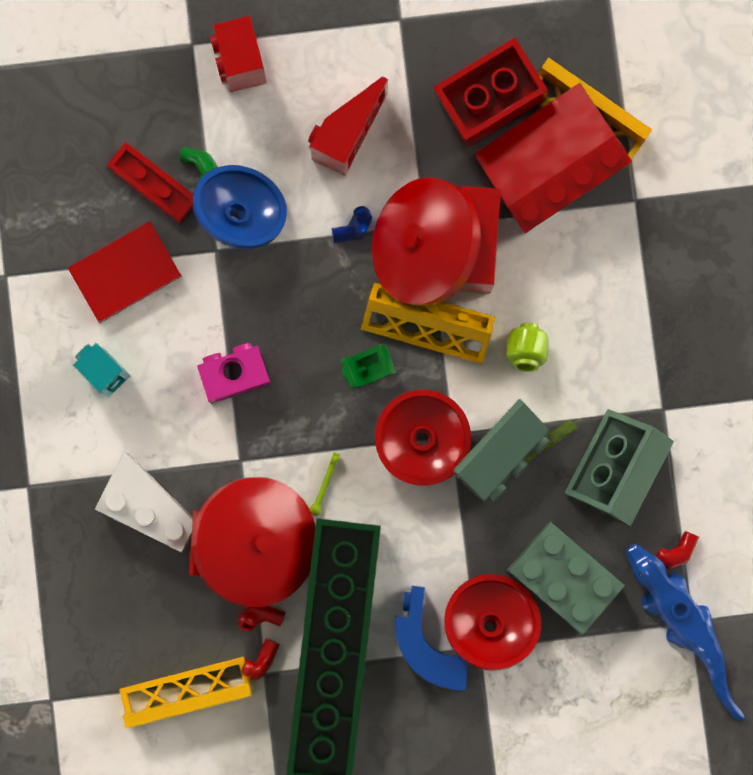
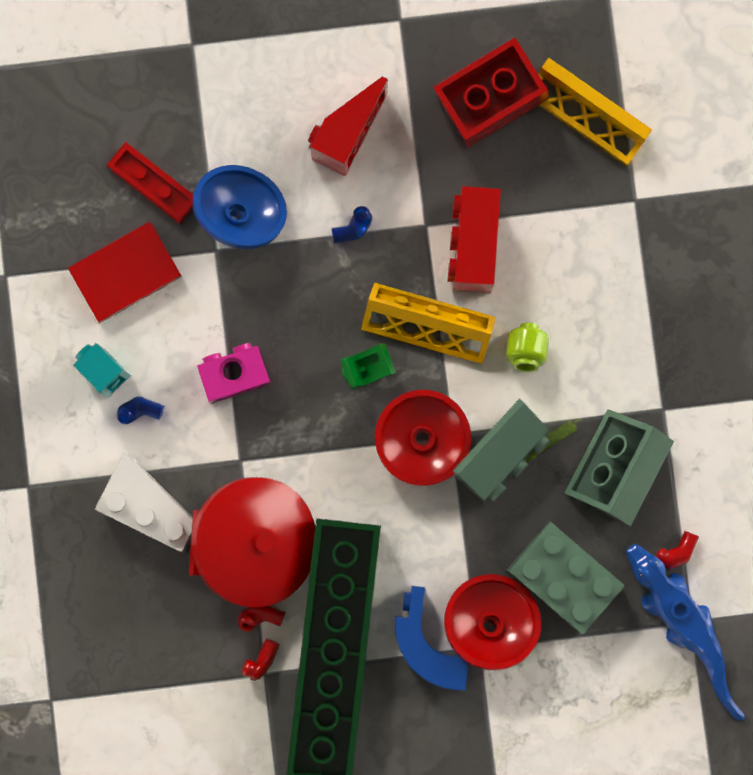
yellow fence [119,656,254,729] -> none
green arm [179,146,218,179] -> none
red brick [210,15,267,92] -> none
lime hinge [309,452,340,516] -> none
red dish [372,177,481,306] -> none
red slope [474,83,633,234] -> none
none -> clear blue arm [117,396,165,425]

